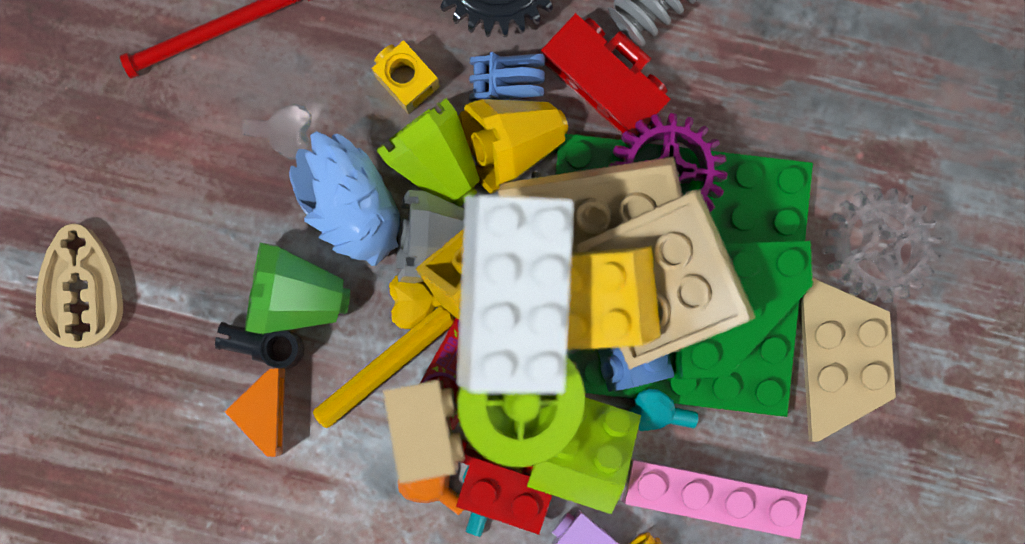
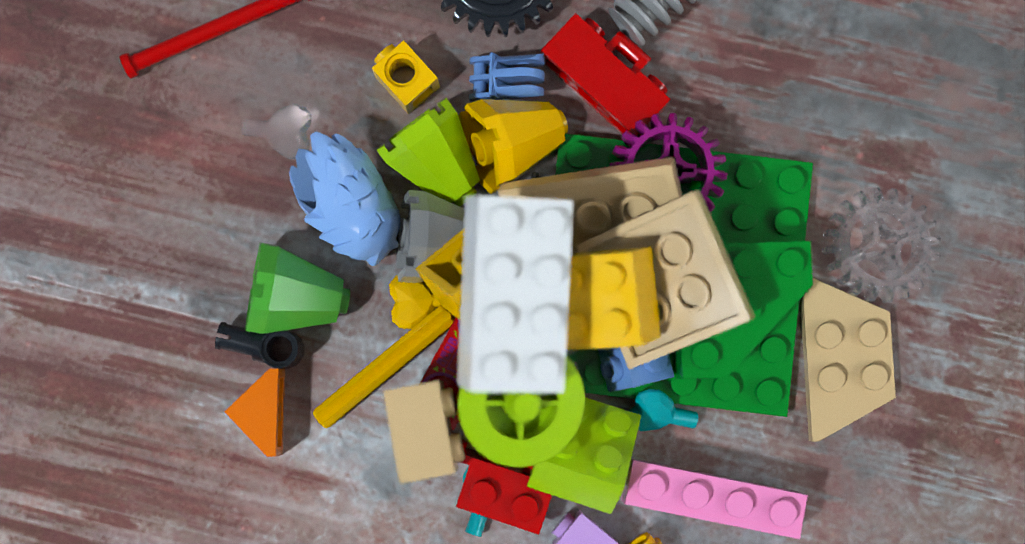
tan piece [36,224,123,348] -> none
orange rock [398,475,463,515] -> none

